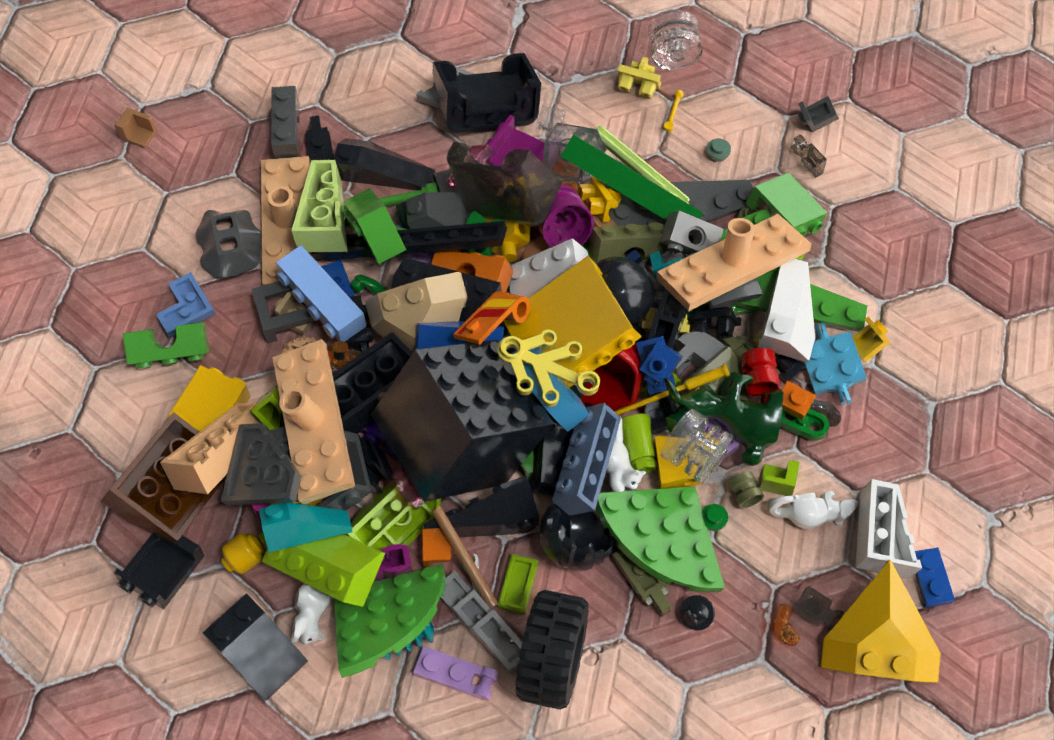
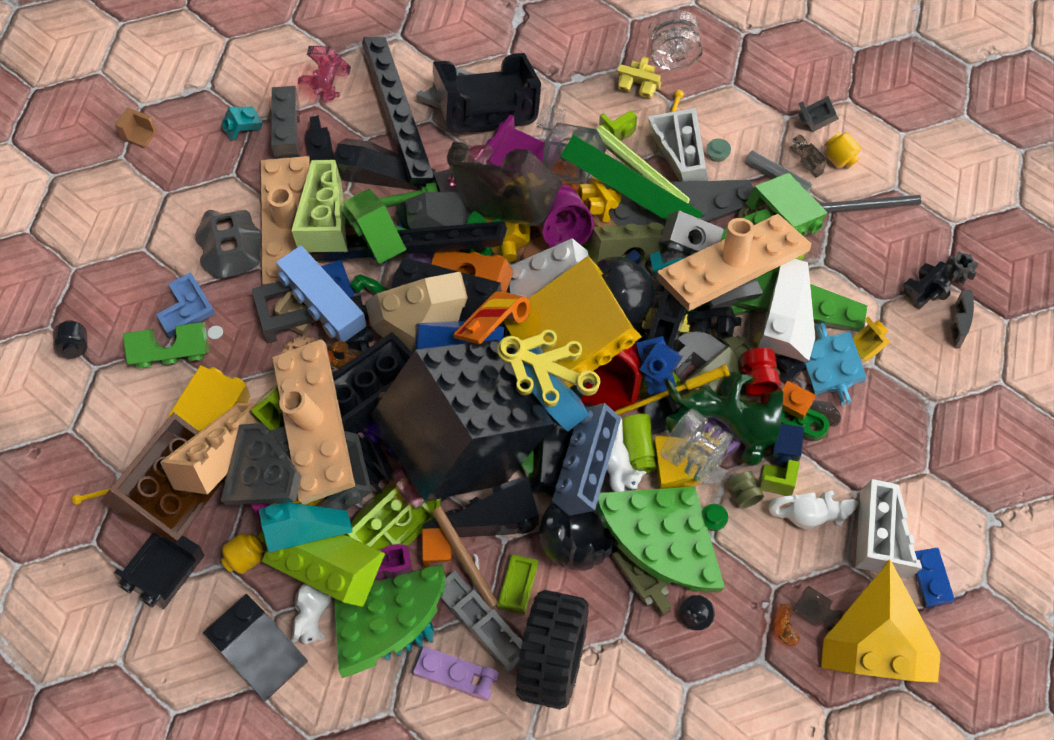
none -> black head [53,320,88,359]
none -> yellow hinge [71,488,110,505]
none -> white sticker [208,326,223,339]
none -> teal bracket [222,106,263,140]
none -> clear pink piece [298,46,351,103]
none -> black plate [362,37,434,184]
none -> lime bracket [599,110,637,140]
none -> white wedge [648,108,708,182]
none -> light grey axle [745,150,812,193]
none -> dark blue brick [770,424,804,468]
none -> dark grey bar [773,195,922,215]
none -> yellow head [824,132,861,168]
none -> black hips [904,261,951,309]
none -> dark grey gear [945,251,978,285]
none -> dark grey slope [950,290,974,349]

